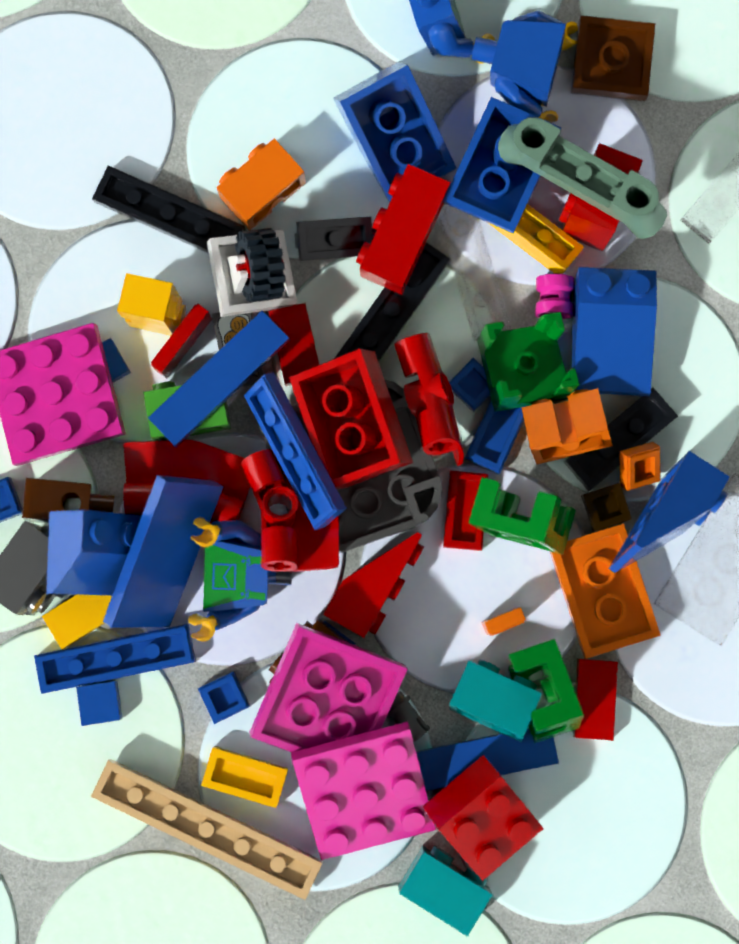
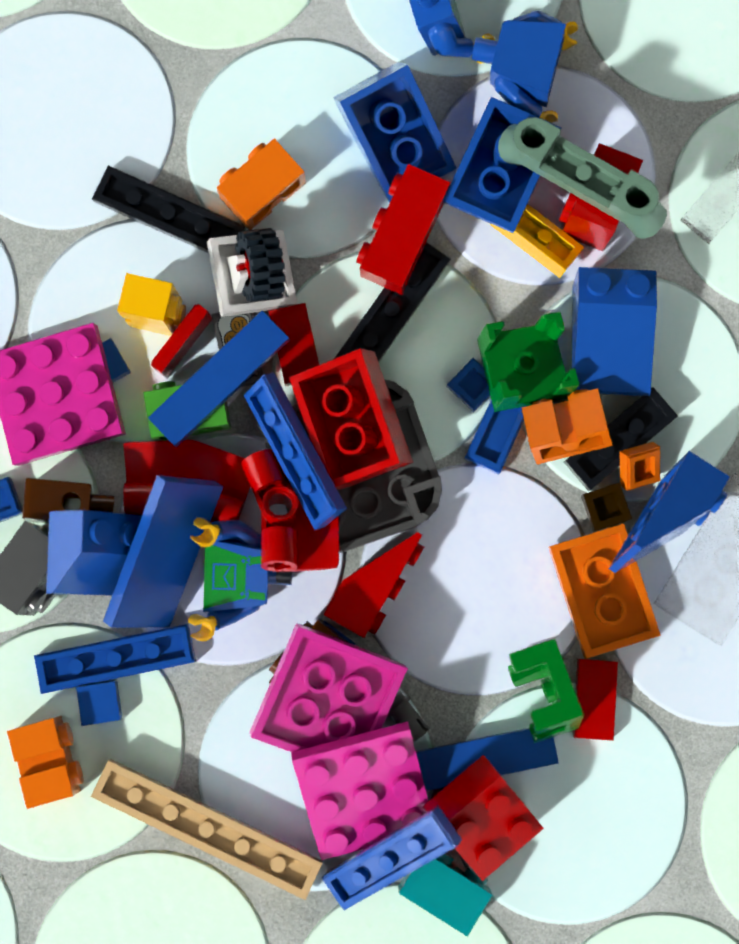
yellow tile [42,595,112,649] -> none
blue tile [198,671,251,724] -> none
yellow tile [201,746,289,808] -> none
black plate [294,217,373,261] -> none
red panel [394,333,464,466] -> none
clear tile [438,203,511,342] -> none
red tile [443,470,489,551] -> none
teal brick [449,660,542,742] -> none
green panel [468,477,576,555] -> none
orange tile [481,607,526,636] -> none
dark pink wheel [535,274,574,319] -> none
reddish brown plate [571,15,656,101] -> none
none -> orange brick [7,716,84,809]
none -> tile [321,806,462,910]

